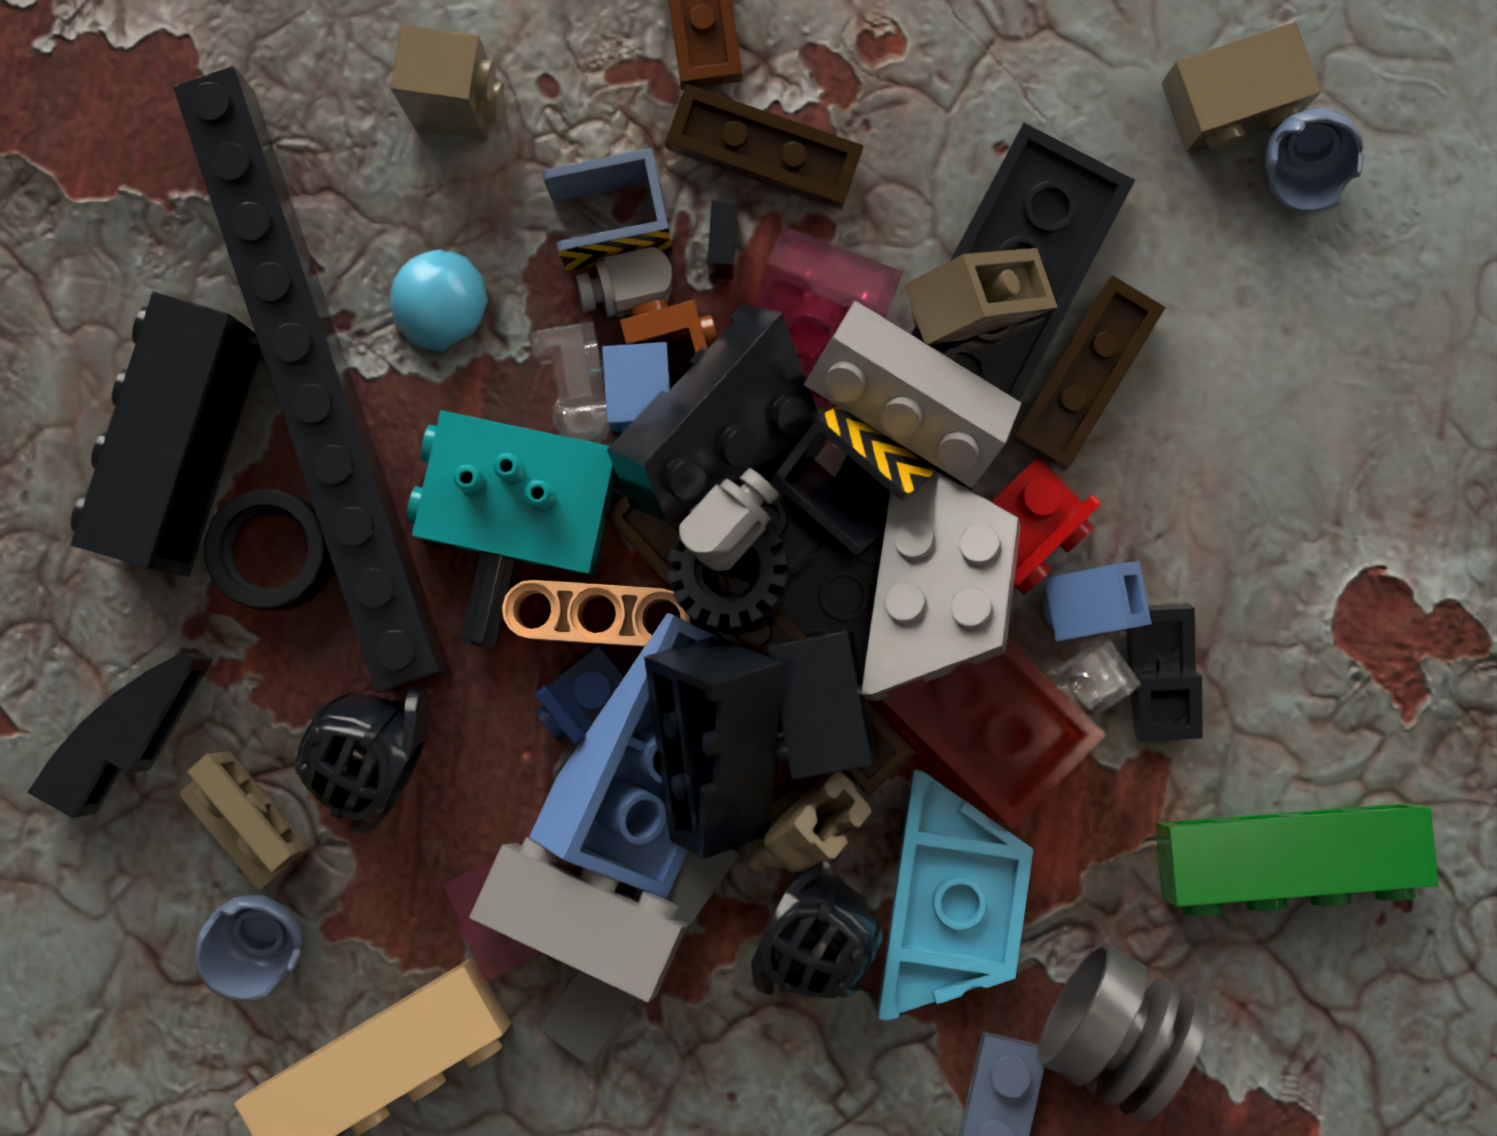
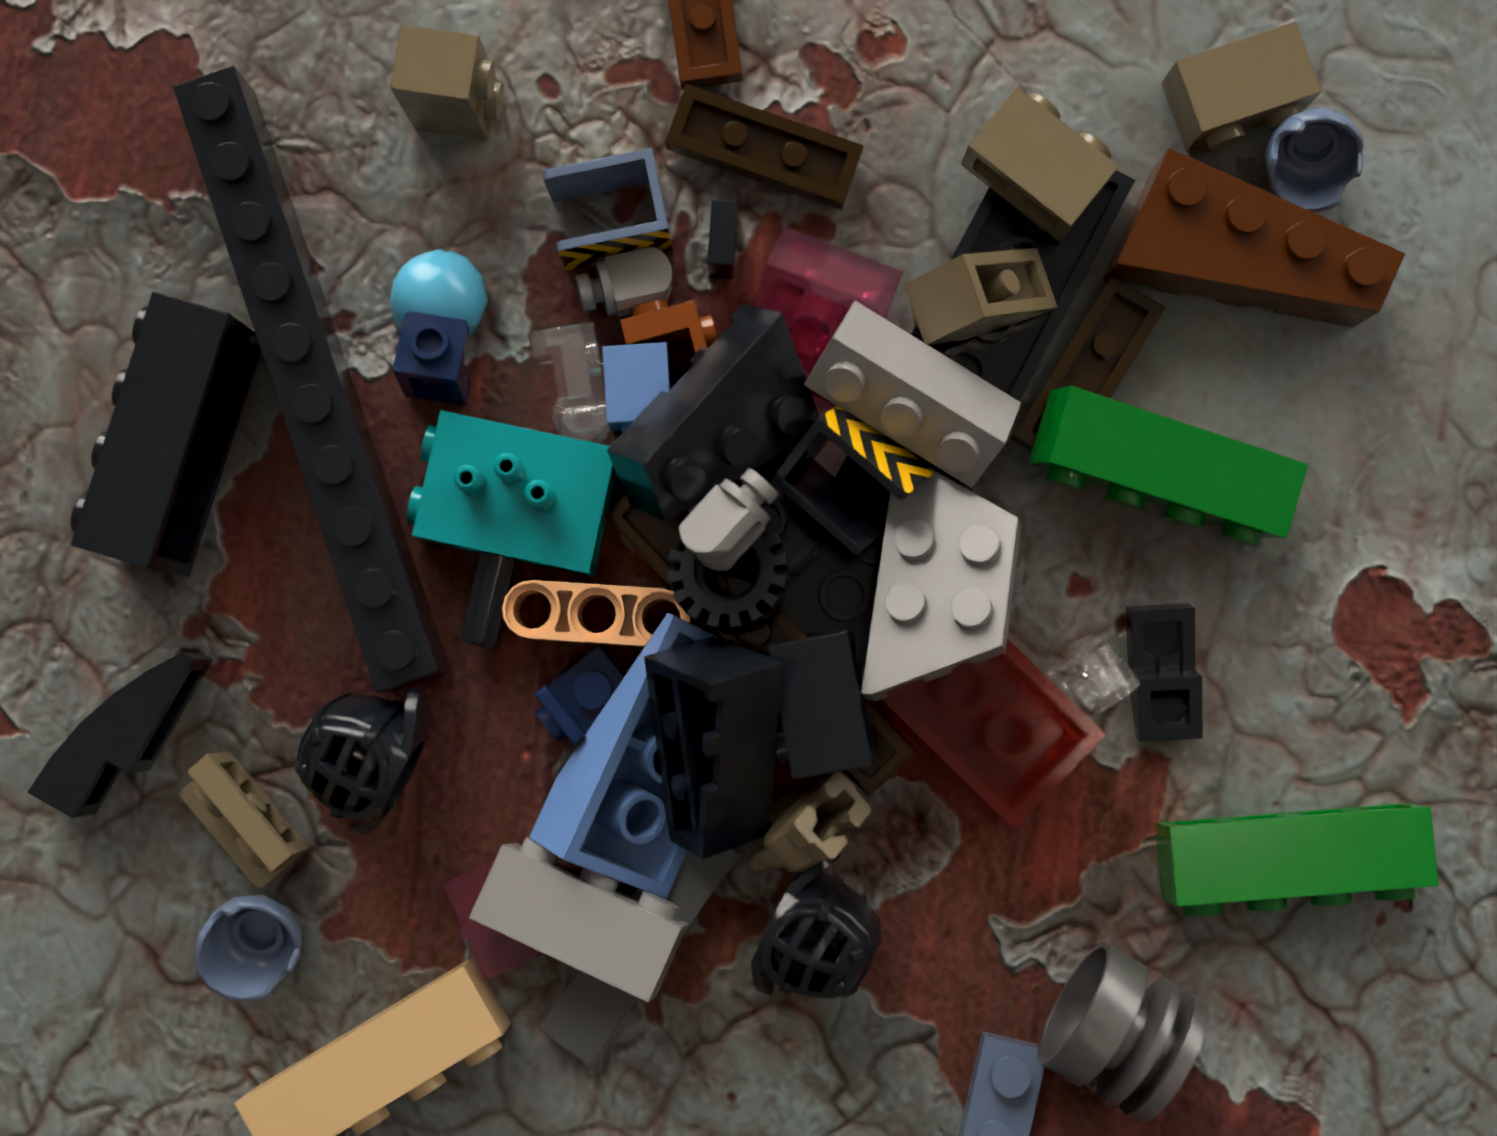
black tyre [204,489,333,611] -> none
medium azure wing [876,769,1033,1021] -> none
red bracket [990,457,1102,595] -> none
medium blue brick [1042,561,1152,641] -> none
none -> dark blue bracket [392,311,471,406]
none -> dark tan brick [961,86,1119,242]
none -> green brick [1028,386,1309,547]
none -> reddish brown wedge [1102,148,1405,327]

